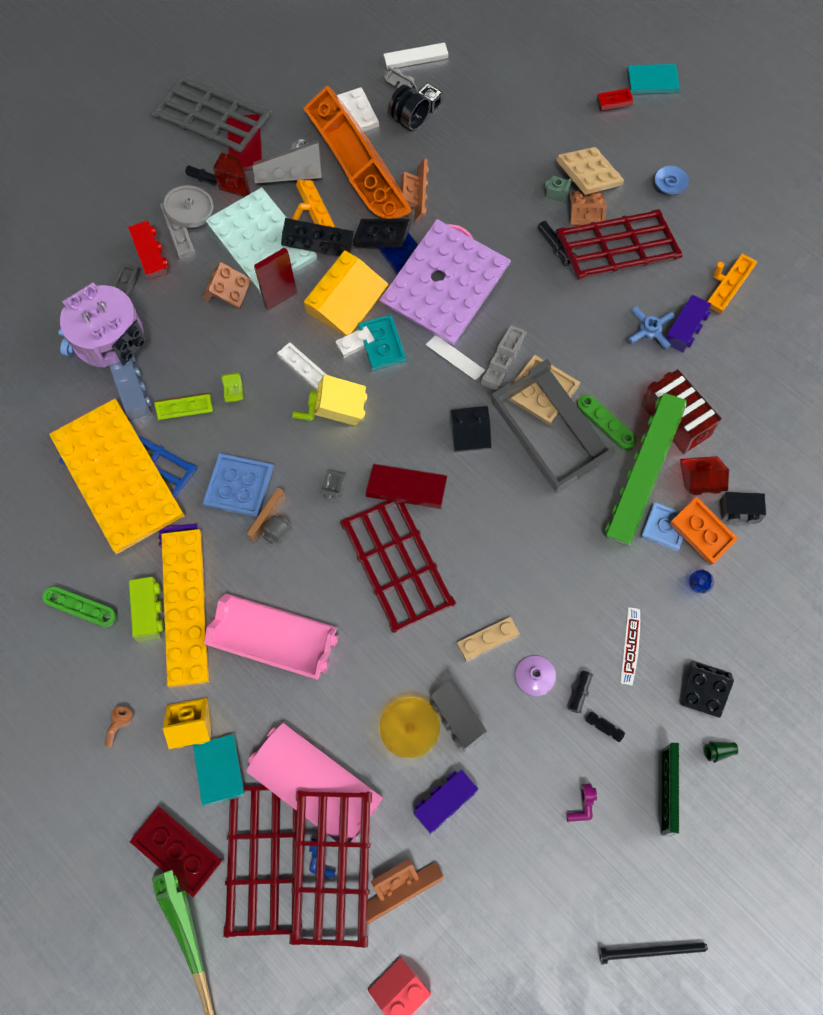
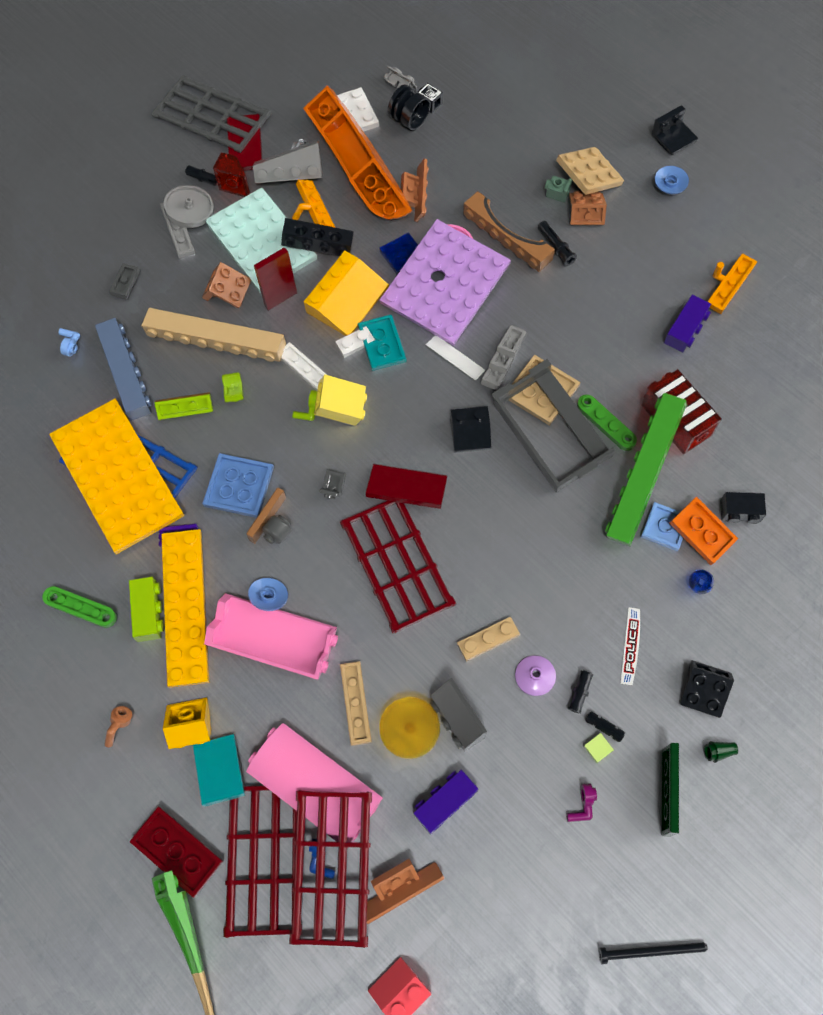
lavender piece [60,282,147,367] -> none
red wedge [128,220,169,280] -> none
black plate [352,219,411,248] -> none
white tile [384,42,448,70] -> none
dark red door [556,209,683,280] -> none
red plate [597,88,634,111] -> none
teal tile [627,64,680,94] -> none
medium blue bar [628,306,675,349] -> none
clear red slope [680,456,729,495] -> none
none -> tan brick [142,308,286,362]
none -> medium blue dish [248,578,288,611]
none -> tan tile [340,661,372,746]
none -> medium nougat arch [463,191,555,272]
none -> yellowish green tile [584,733,614,763]
none -> black bracket [652,105,698,155]

